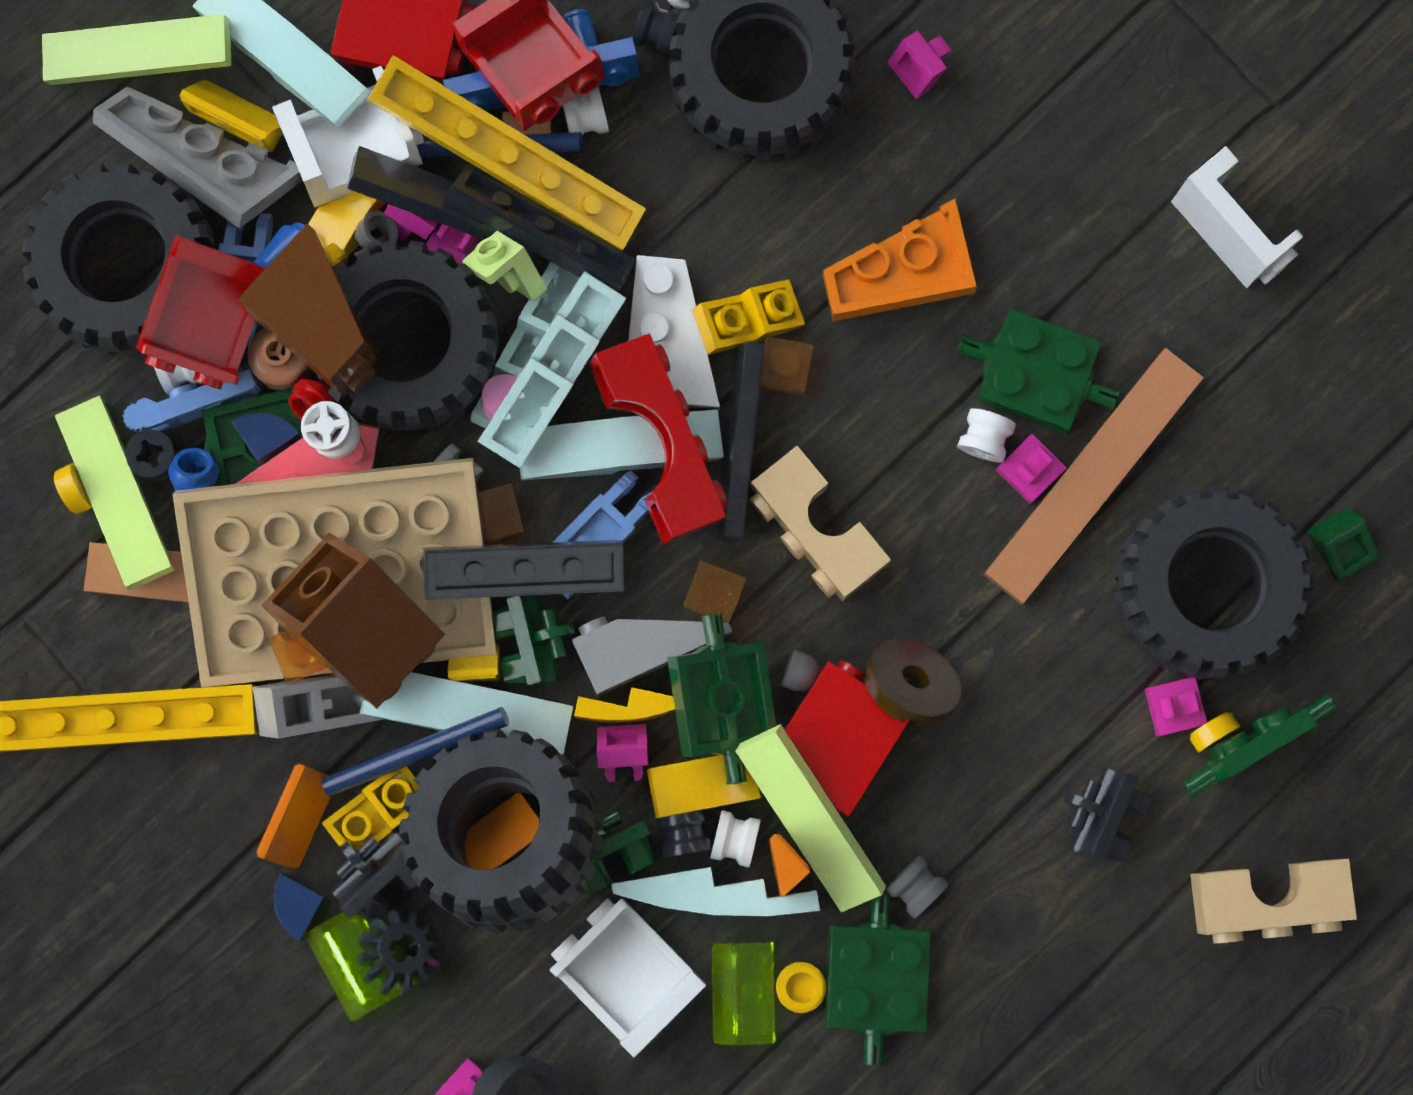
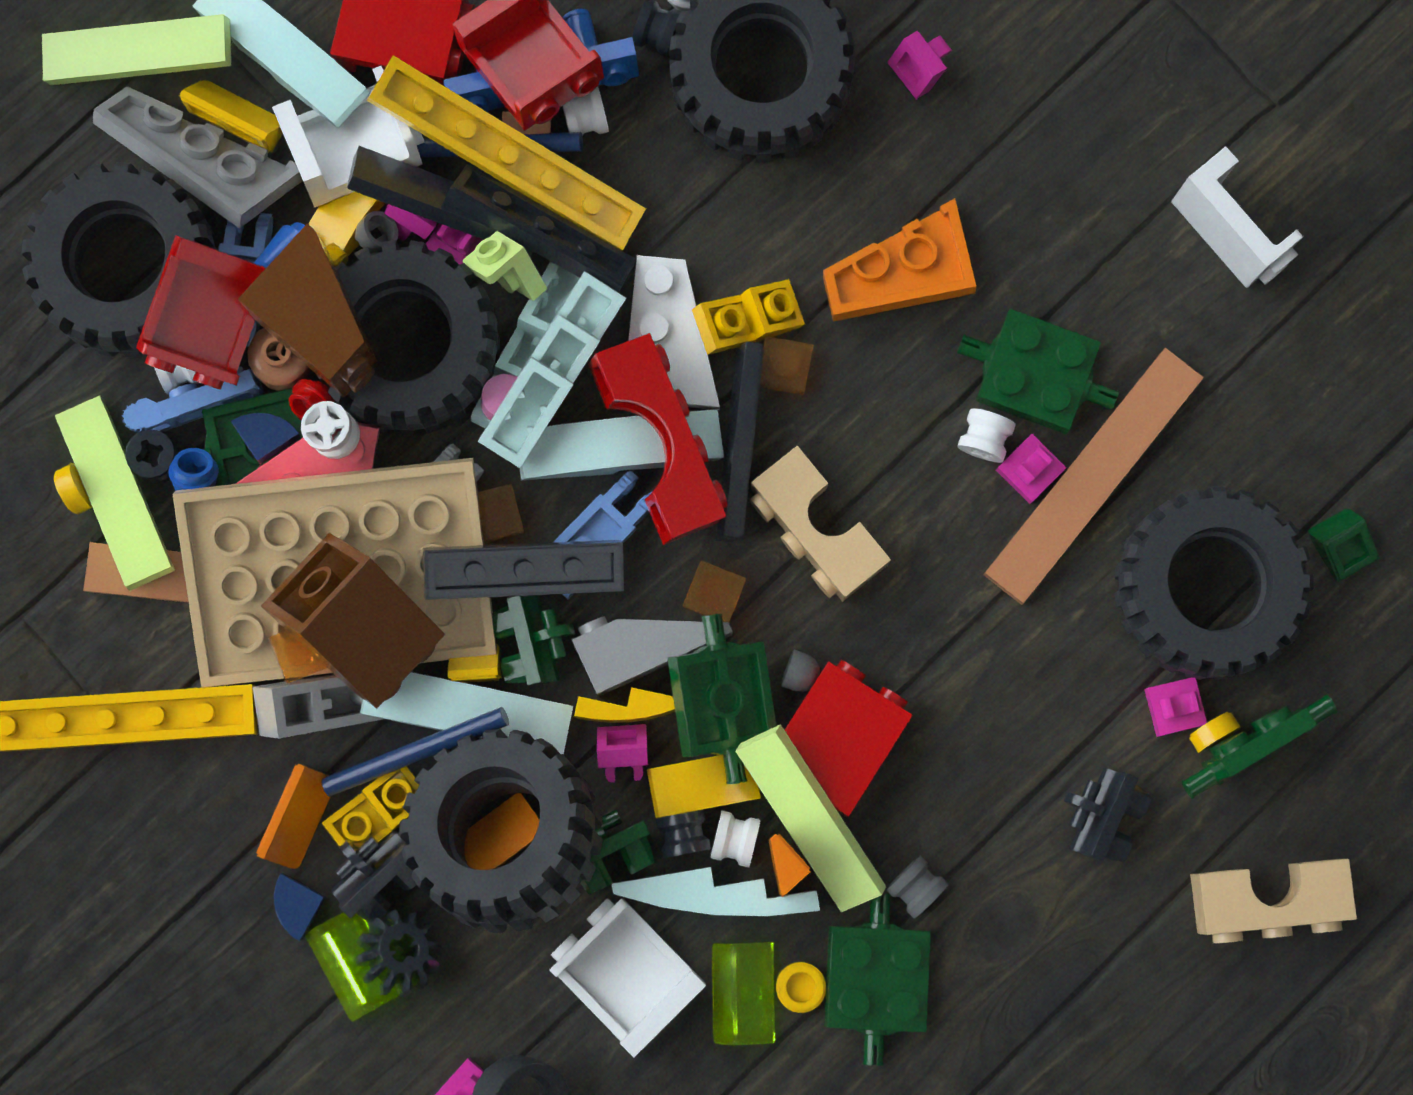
dark brown tile [865,638,962,727] -> none

